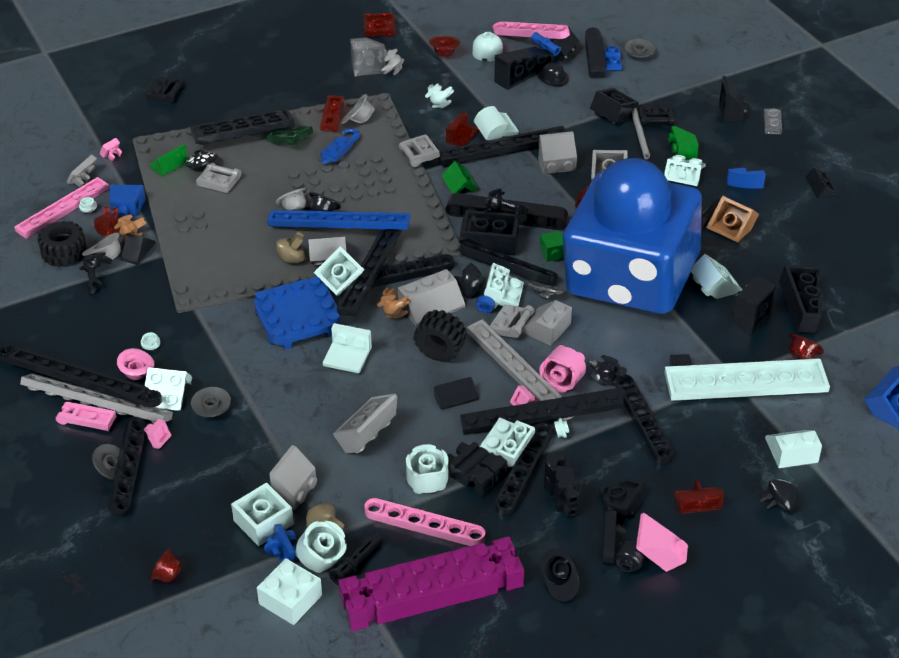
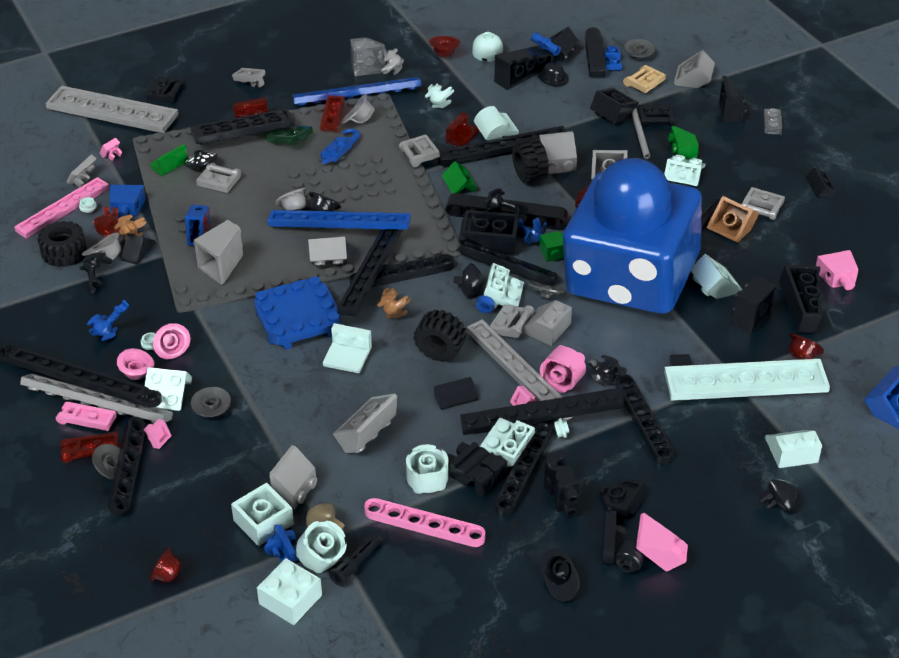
dark tan piece [275,231,306,264] -> none
light aqua slope [314,246,364,296] -> none
magenta brick [338,536,524,632] -> none
clear red plate [364,13,395,37] -> none
light grey slope [398,269,465,326] -> none
bright pink beam [493,22,570,39] -> none
clear red panel [674,480,724,514] -> none
blue slope [726,168,766,188] -> none
none -> light grey plate [45,86,178,133]
none -> clear red plate [60,432,119,462]
none -> blue piece [87,299,130,341]
none -> bright pink hat [153,324,191,360]
none -> blue torso [185,205,211,246]
none -> light grey slope [194,220,243,285]
none -> light grey plate [232,68,266,88]
none -> clear red panel [232,97,268,118]
none -> blue plate [292,77,421,106]
none -> black tyre [512,137,549,184]
none -> blue piece [519,218,547,246]
none -> tan plate [623,65,666,93]
none -> light grey slope [674,50,715,88]
none -> light grey plate [742,187,785,221]
none -> bright pink torso [816,250,858,290]

